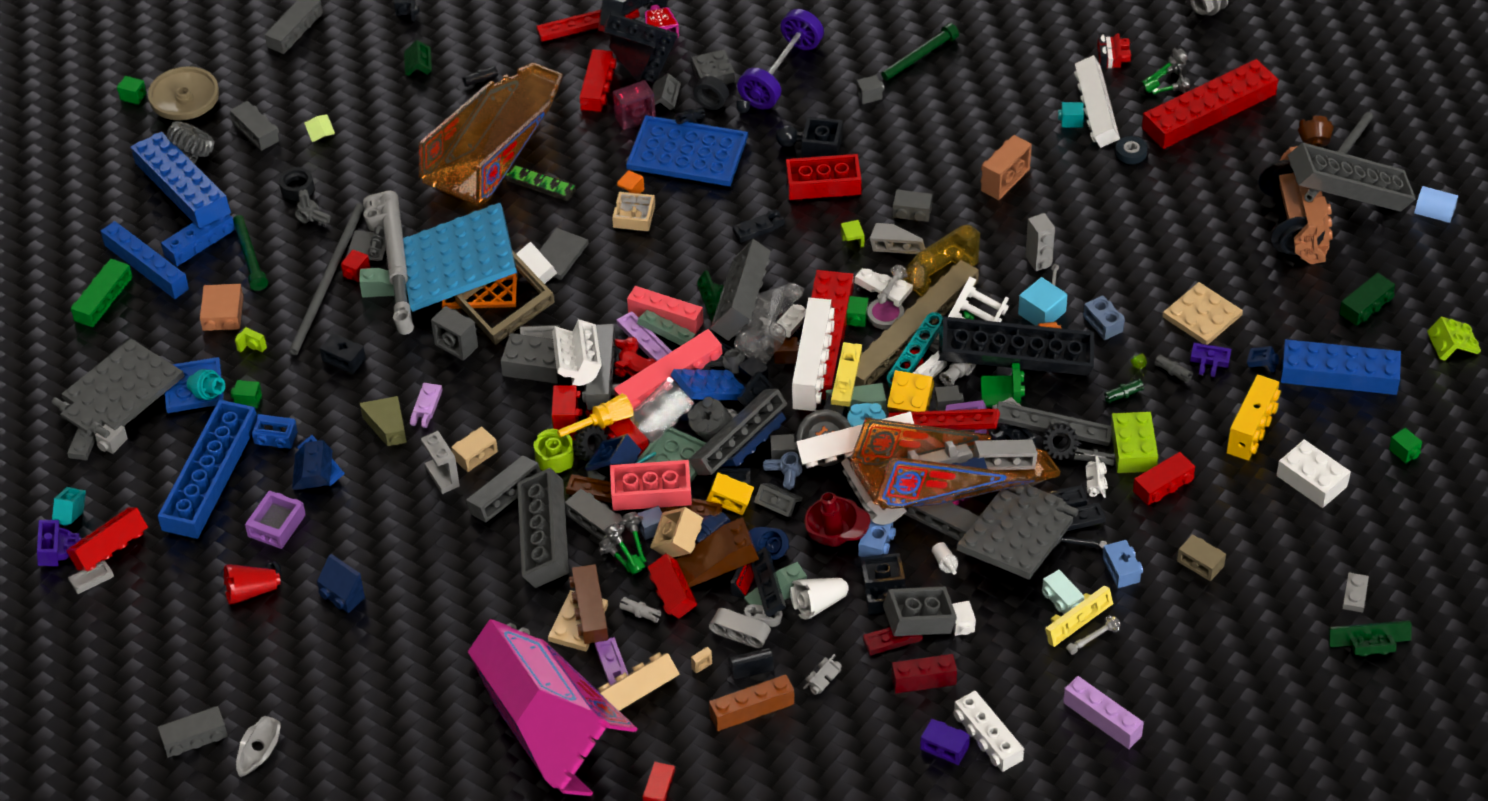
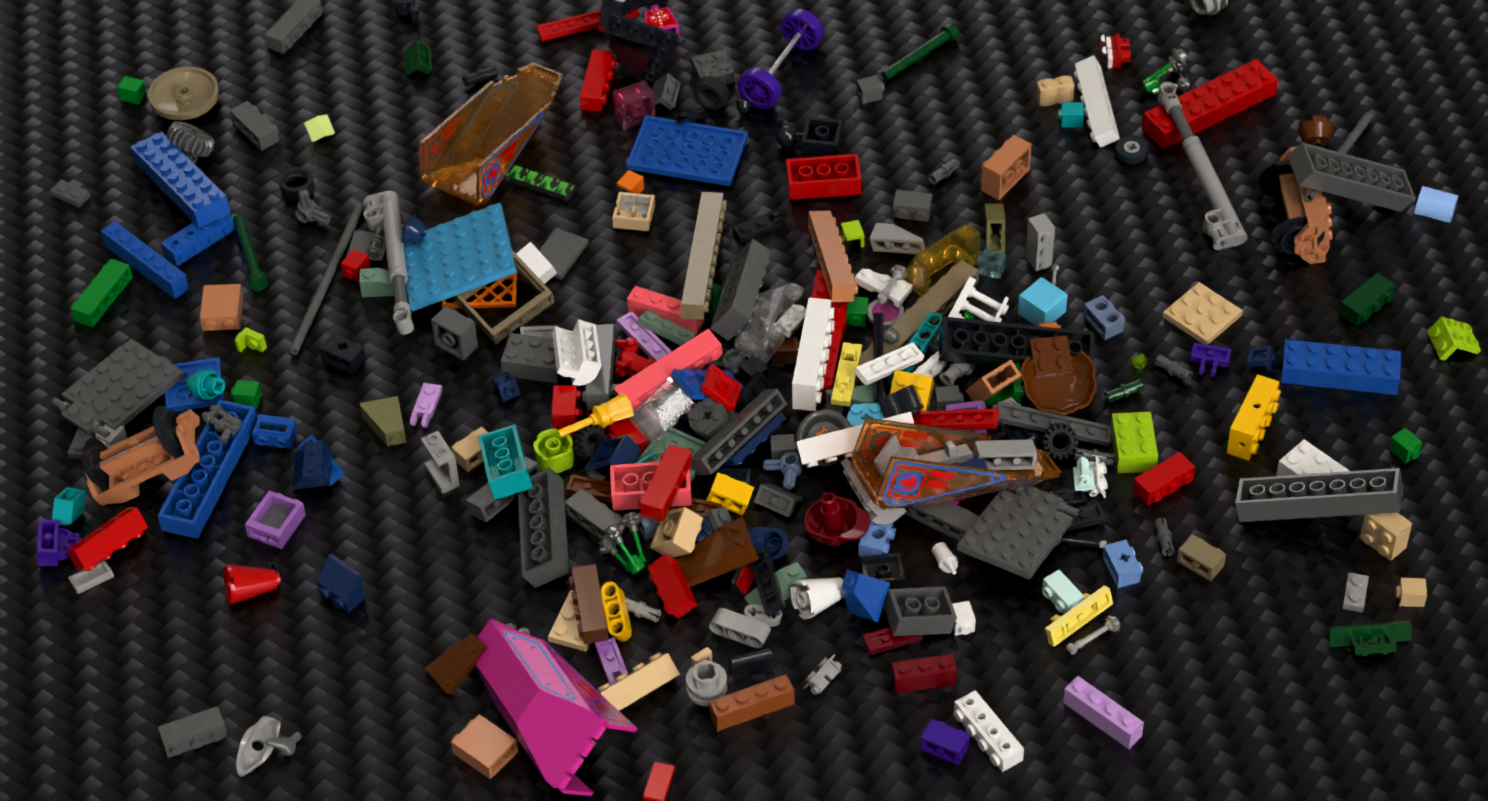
none -> dark grey plate [50,179,91,208]
none -> nougat piece [82,406,200,506]
none -> dark grey piece [202,405,242,443]
none -> dark grey animal [265,732,302,756]
none -> dark blue piece [401,213,426,244]
none -> reddish brown wing [424,633,488,695]
none -> nougat brick [451,714,518,779]
none -> teal brick [478,424,533,500]
none -> dark blue bracket [491,372,520,402]
none -> yellow beam [601,582,632,642]
none -> red brick [638,444,692,522]
none -> dark tan brick [681,192,727,320]
none -> light grey piece [686,661,727,707]
none -> red tile [700,364,742,412]
none -> dark grey plate [707,507,732,531]
none -> nougat brick [808,211,858,302]
none -> blue slope [841,570,890,622]
none -> white plate [854,343,924,386]
none -> black axle [873,312,884,403]
none -> light grey panel [874,436,917,480]
none -> black brick [878,385,924,418]
none -> dark grey hinge [883,327,900,343]
none -> dark grey pin [928,158,960,185]
none -> nougat brick [966,360,1022,401]
none -> clear light blue brick [977,249,1006,279]
none -> olive slope [984,204,1005,254]
none -> reddish brown animal [1020,336,1097,415]
none -> tan brick [1036,76,1074,106]
none -> light aqua hinge [1073,457,1095,491]
none -> dark grey pin [1154,518,1175,556]
none -> light grey piece [1157,82,1248,250]
none -> dark grey brick [1235,468,1403,522]
none -> tan brick [1360,512,1412,561]
none -> tan brick [1395,578,1427,607]

